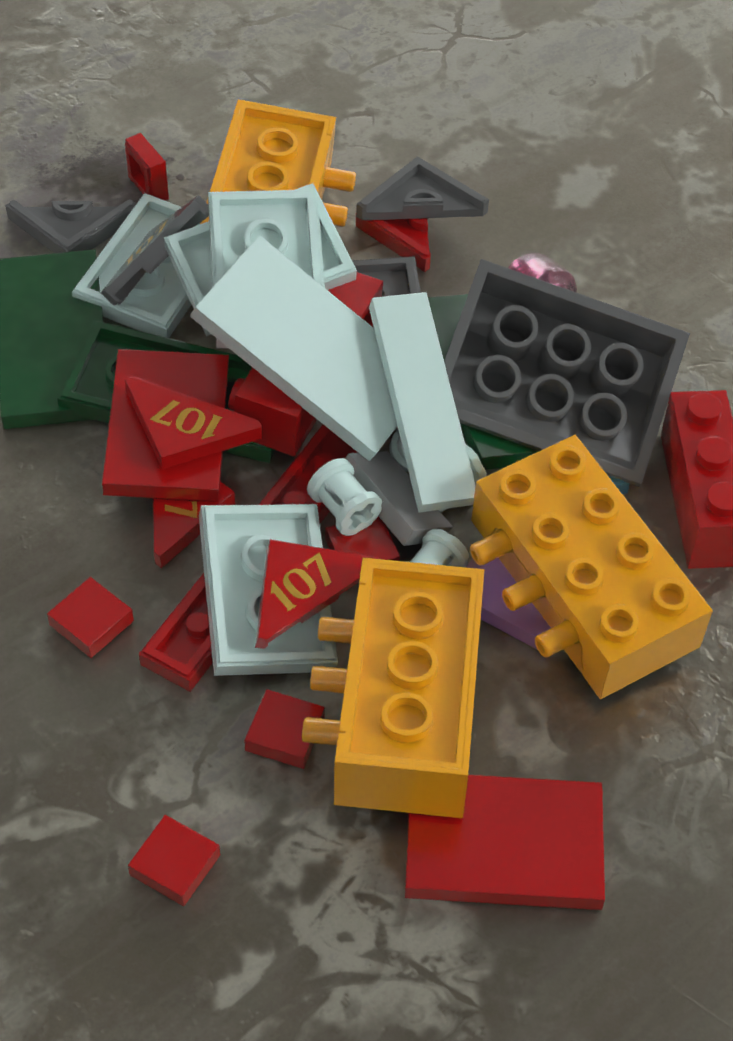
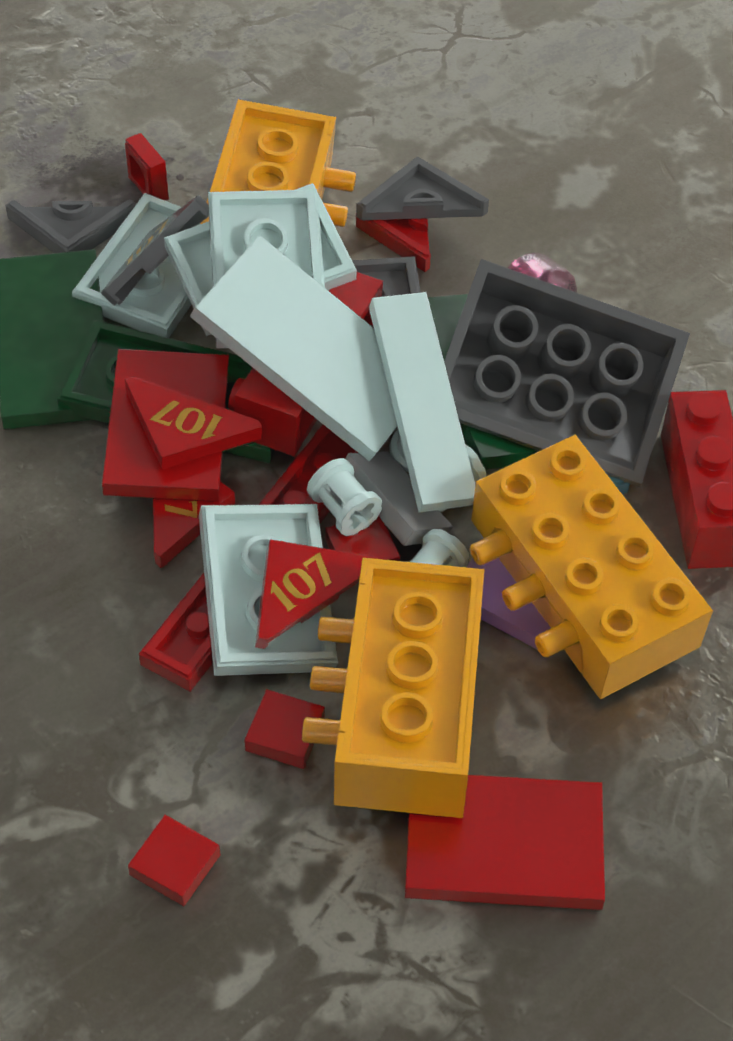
red tile [47,577,134,658] -> none

